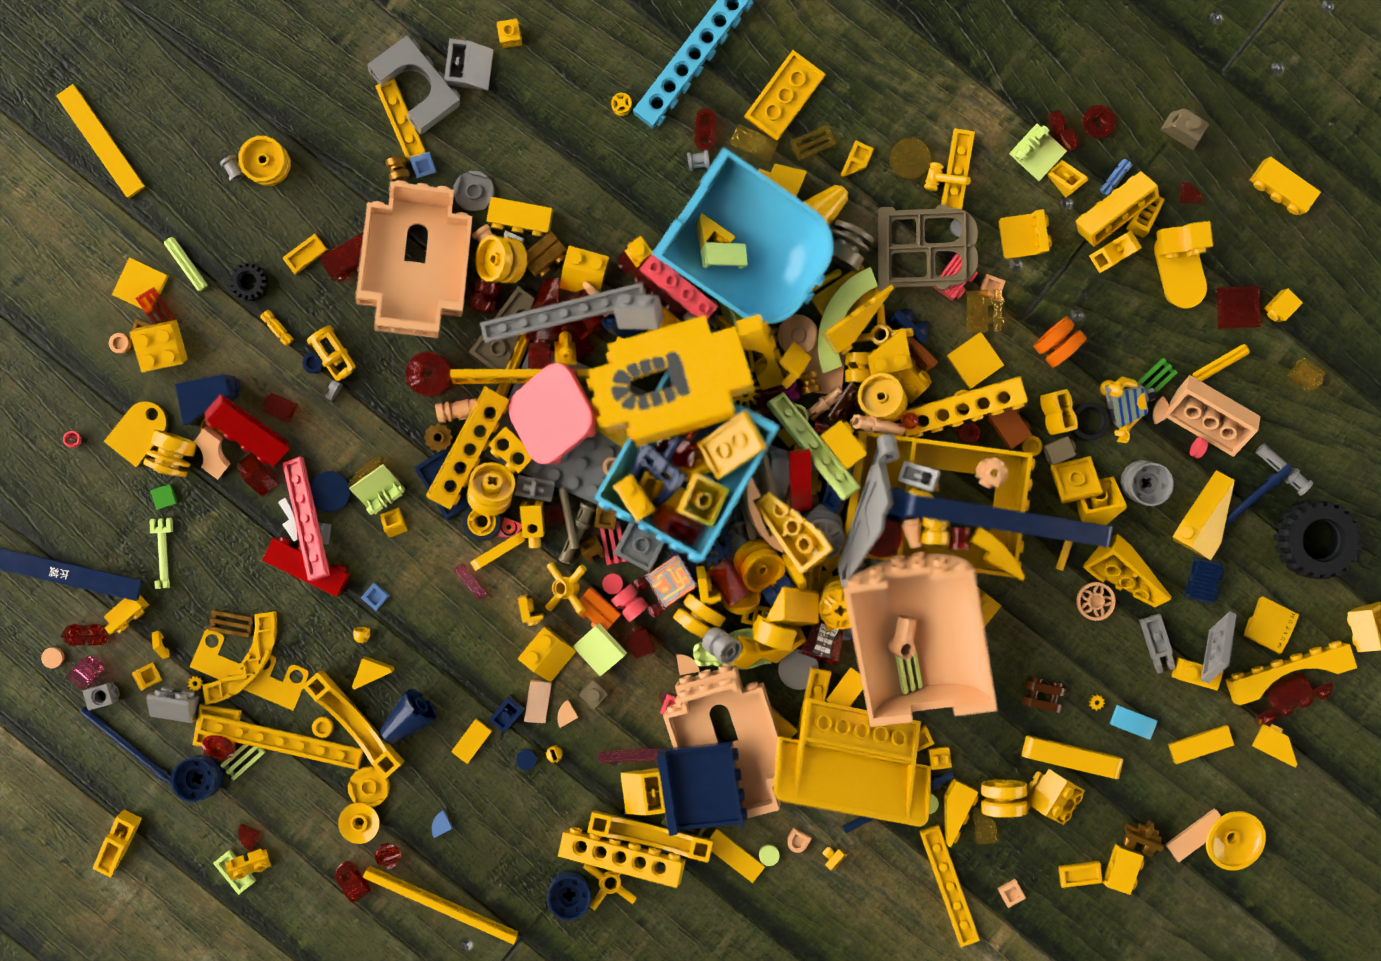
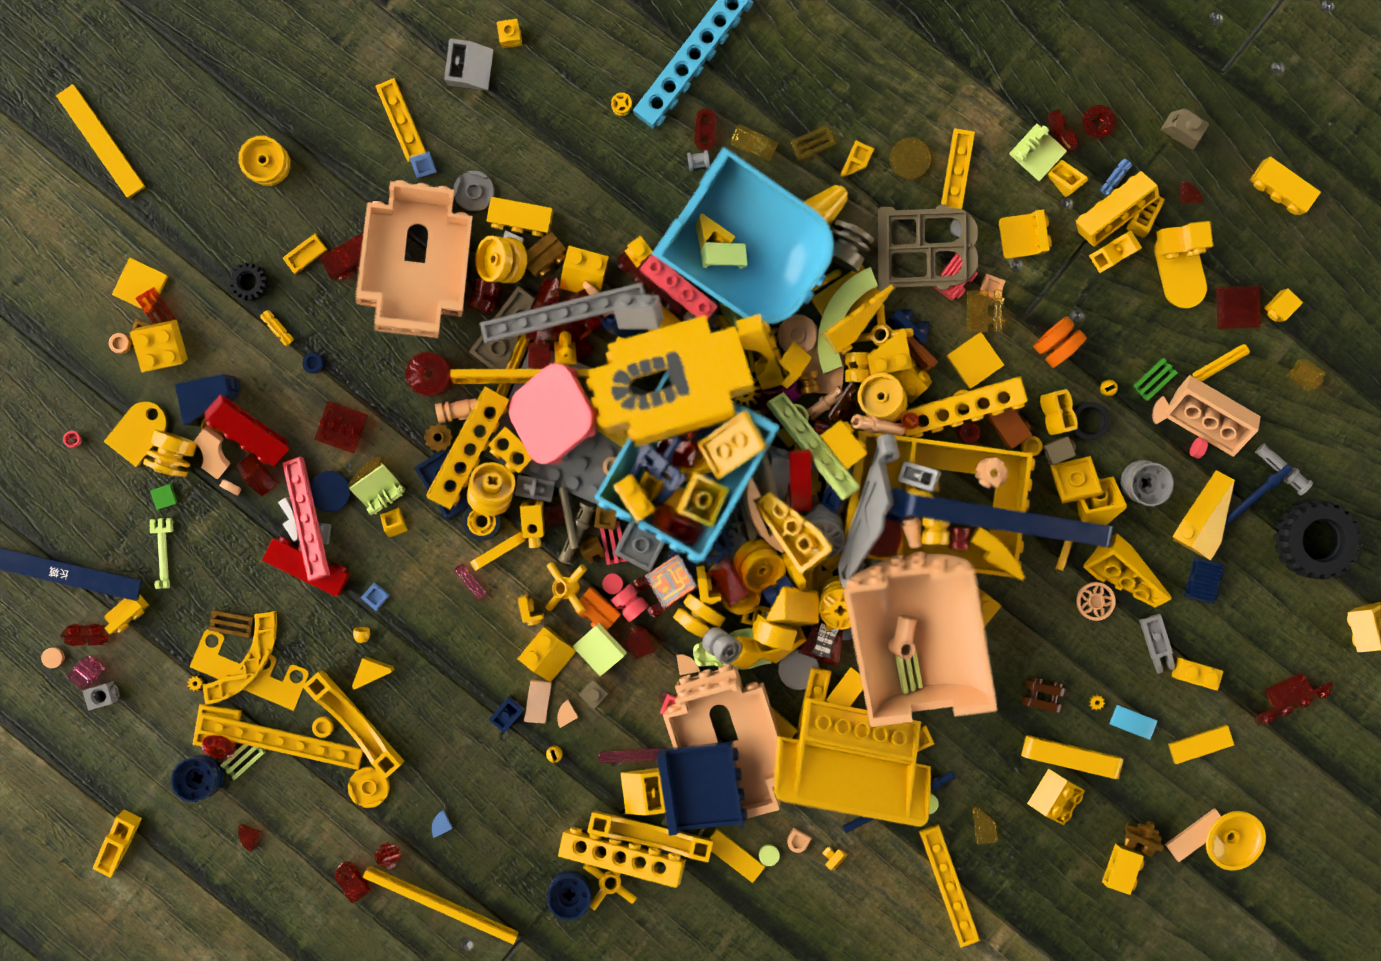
dark blue bar [80,707,172,787] -> none
yellow slope [132,662,162,691] -> none
light grey slope [147,687,200,723] -> none
yellow tile [152,630,170,659] -> none
yellowish green axle [164,237,208,291] -> none
yellowish green tile [213,849,257,895] -> none
light grey bush [220,154,245,182] -> none
yellow hinge [225,848,271,880] -> none
clear red brick [263,393,298,422] -> none
yellow piece [307,325,356,381] -> none
light grey tile [325,380,343,402] -> none
yellow dish [338,803,380,844] -> none
light grey arch [368,35,460,135] -> none
dark blue cone [380,689,437,744] -> none
pearl gold wheel [385,156,411,182] -> none
yellow tile [451,718,492,764] -> none
light nougat wheel [472,224,497,244] -> none
tile [497,517,522,538] -> none
dark blue tile [516,749,537,770] -> none
yellow tile [744,50,826,142] -> none
yellow torso [758,164,807,197] -> none
yellow piece [924,162,971,191] -> none
yellow tile [928,746,952,770] -> none
yellow slope [944,779,979,847] -> none
yellow wheel [981,779,1028,817] -> none
light nougat tile [997,879,1026,908] -> none
yellow axle [1021,771,1045,810] -> none
yellow tile [1058,861,1103,888] -> none
torso [1105,377,1156,443] -> none
light grey tile [1201,612,1237,683] -> none
yellow arch [1226,641,1357,705] -> none
yellow slope [1243,596,1299,654] -> none
yellow slope [1252,724,1297,768] -> none
none -> light nougat tile [219,479,241,496]
none -> clear red plate [314,401,368,453]

